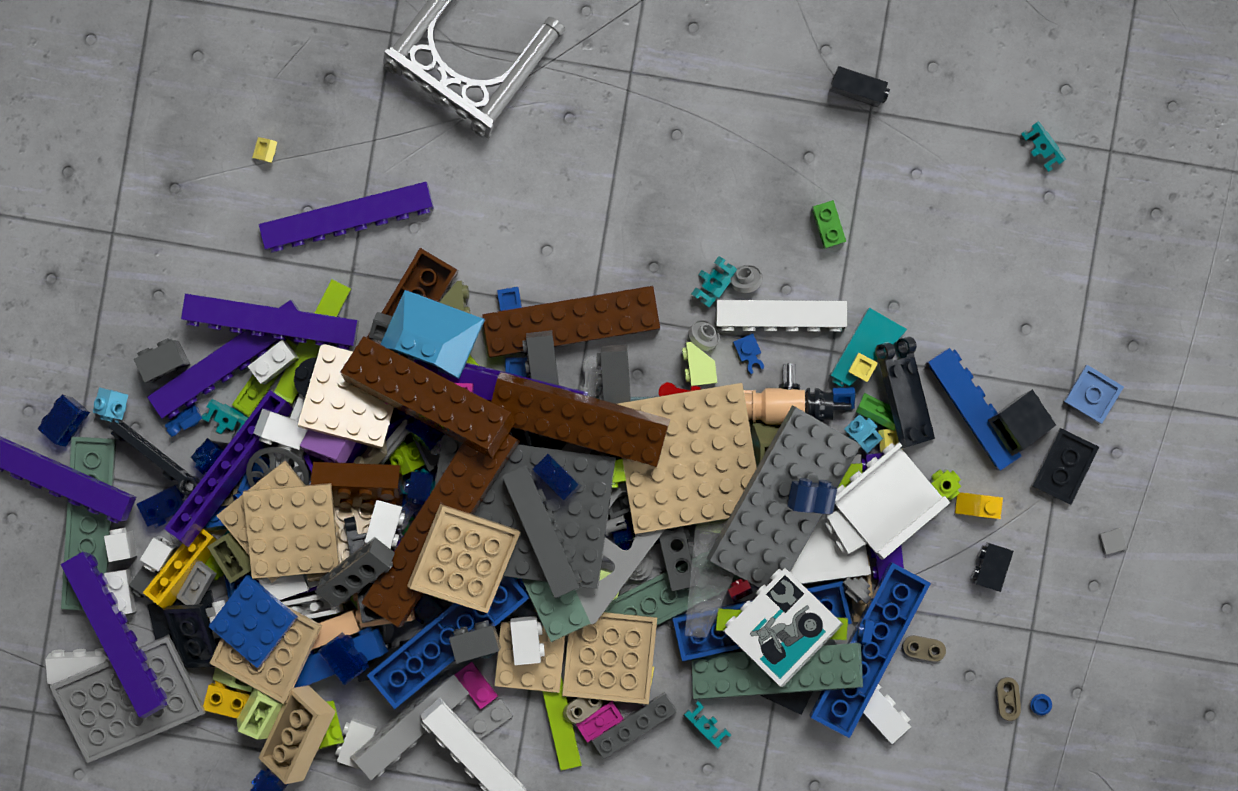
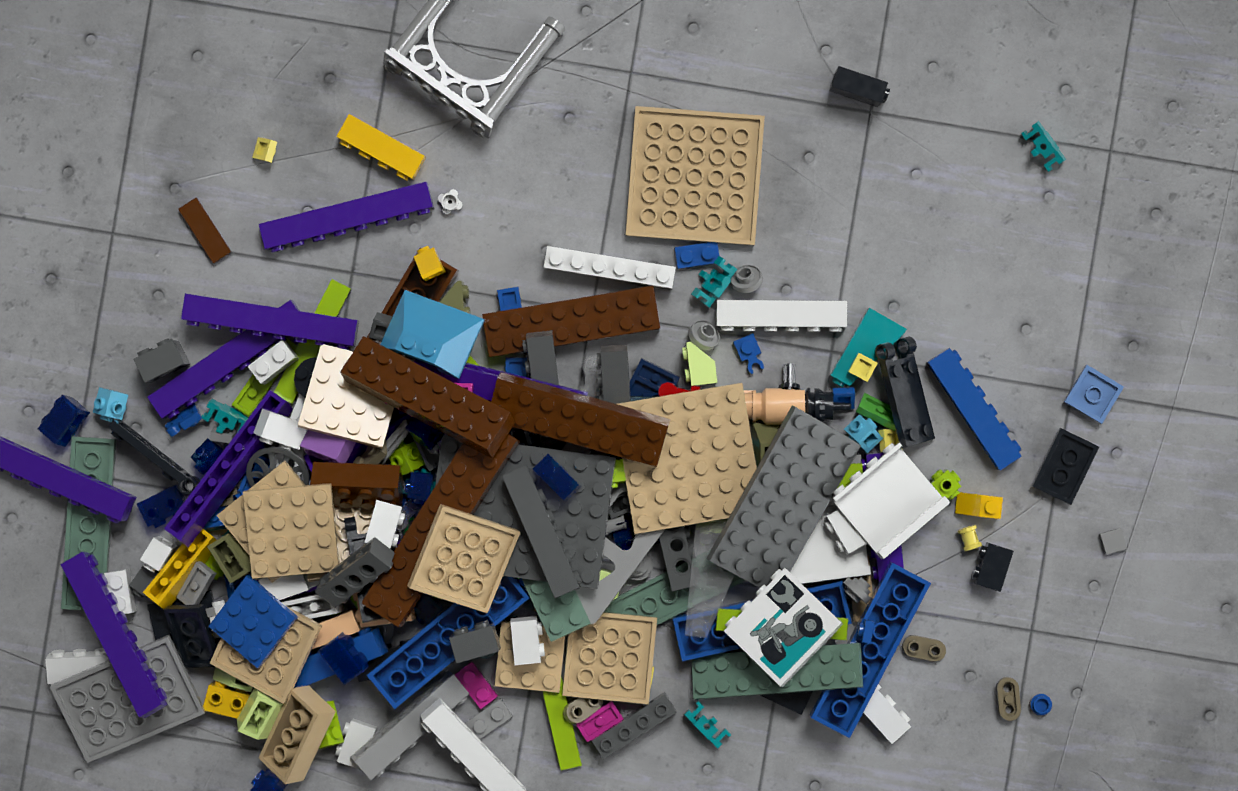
white brick [104,527,137,562] -> none
dark red plate [728,579,753,602] -> none
dark blue brick [787,478,837,514] -> none
bright green brick [811,200,846,249] -> none
black brick [988,389,1056,456] -> none
none -> reddish brown tile [178,197,232,263]
none -> yellow brick [336,114,426,181]
none -> yellow slope [414,246,445,281]
none -> white plate [438,189,463,214]
none -> white brick [544,246,676,289]
none -> tan plate [626,106,765,246]
none -> dark blue wing [630,358,680,397]
none -> blue plate [675,242,720,269]
none -> light yellow bush [957,525,982,551]

